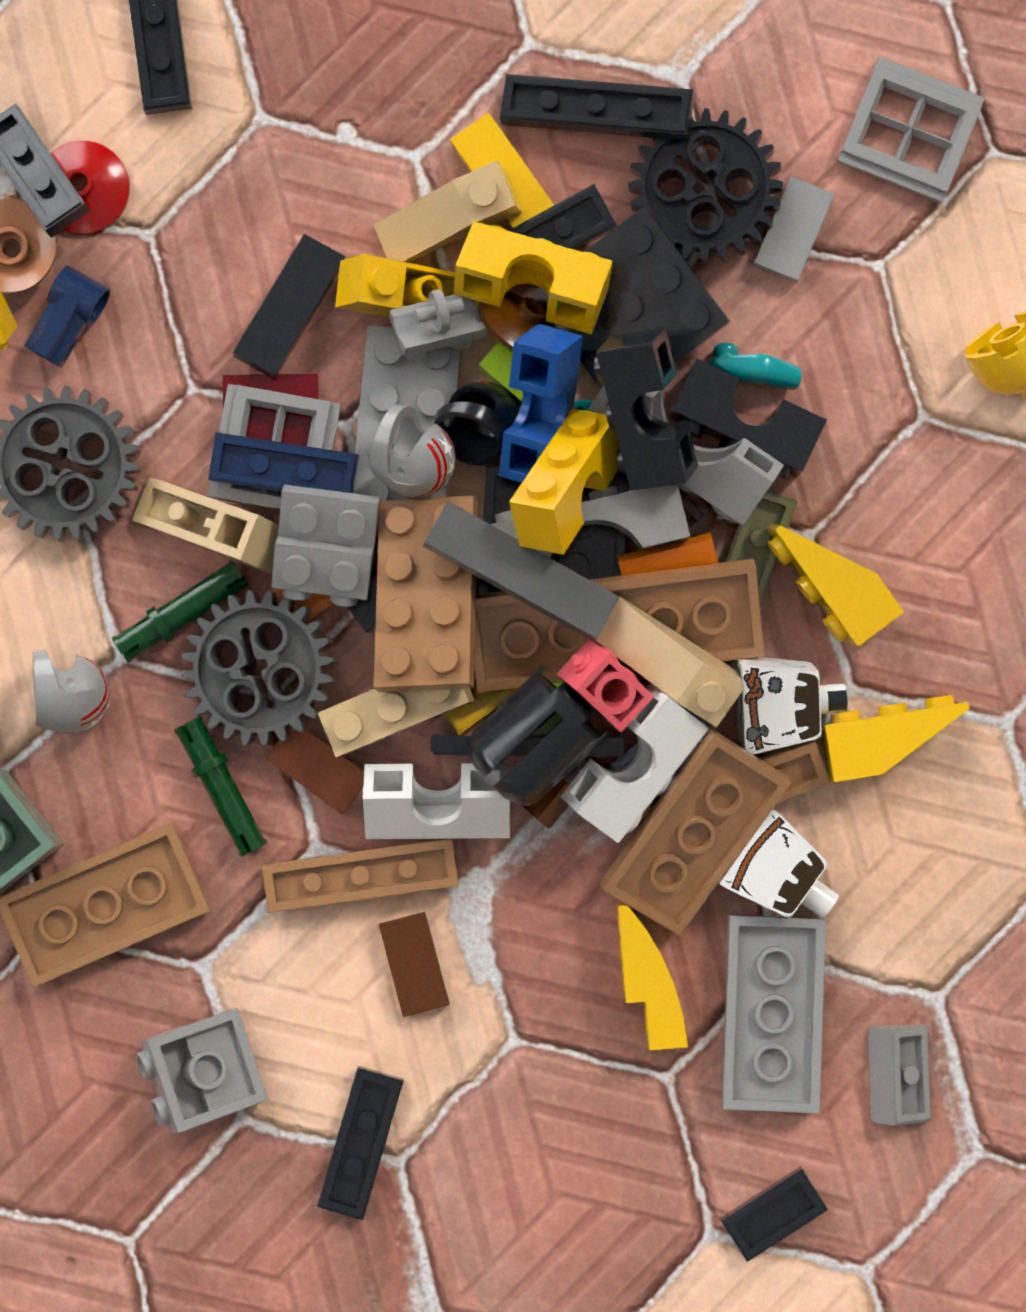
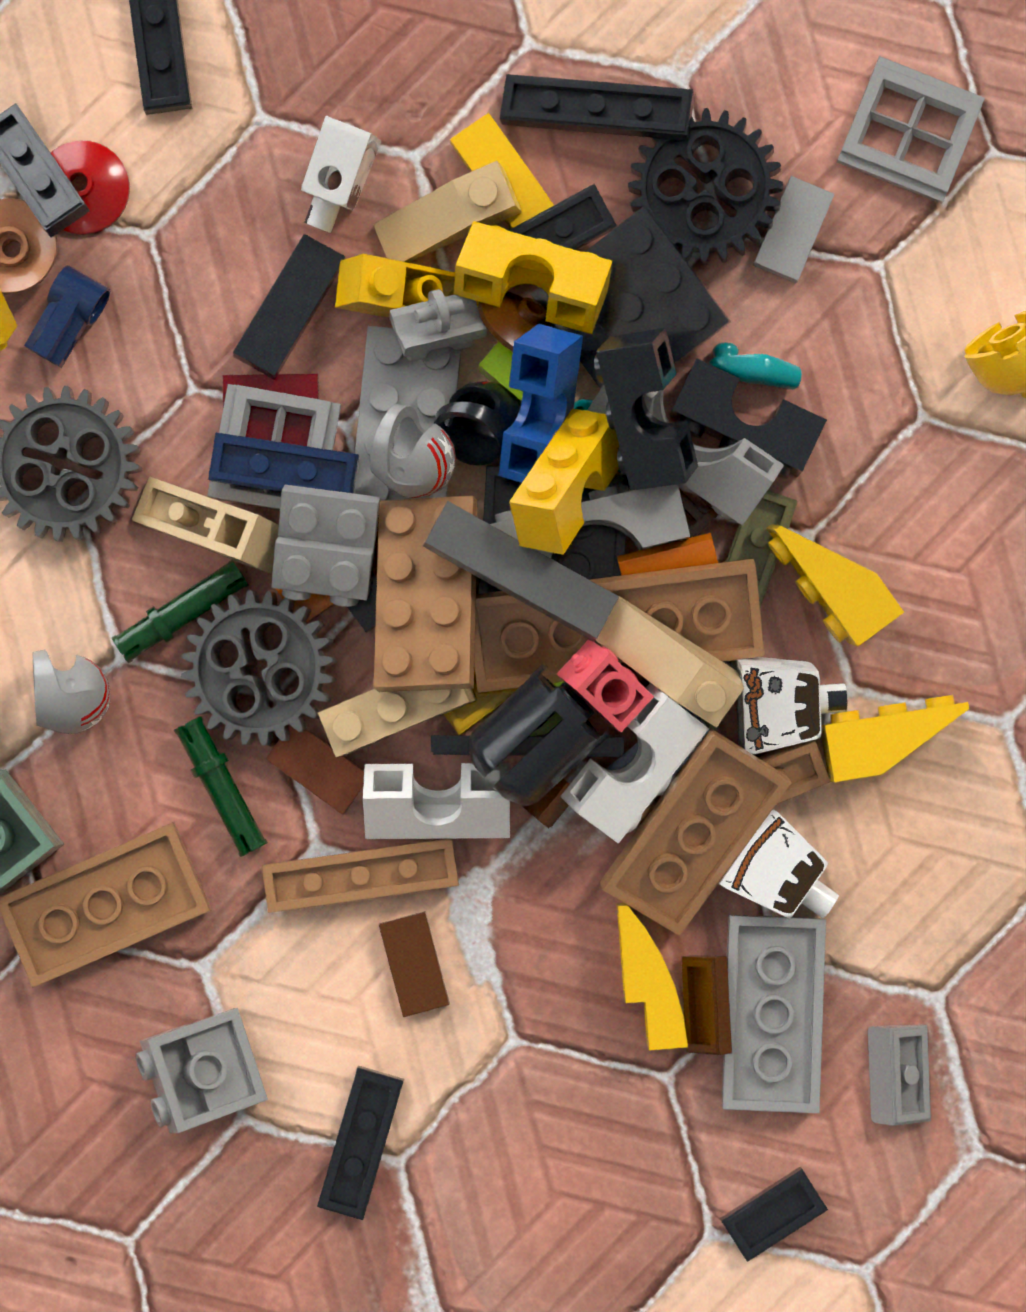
none -> white torso [301,116,381,233]
none -> reddish brown tile [681,955,732,1055]

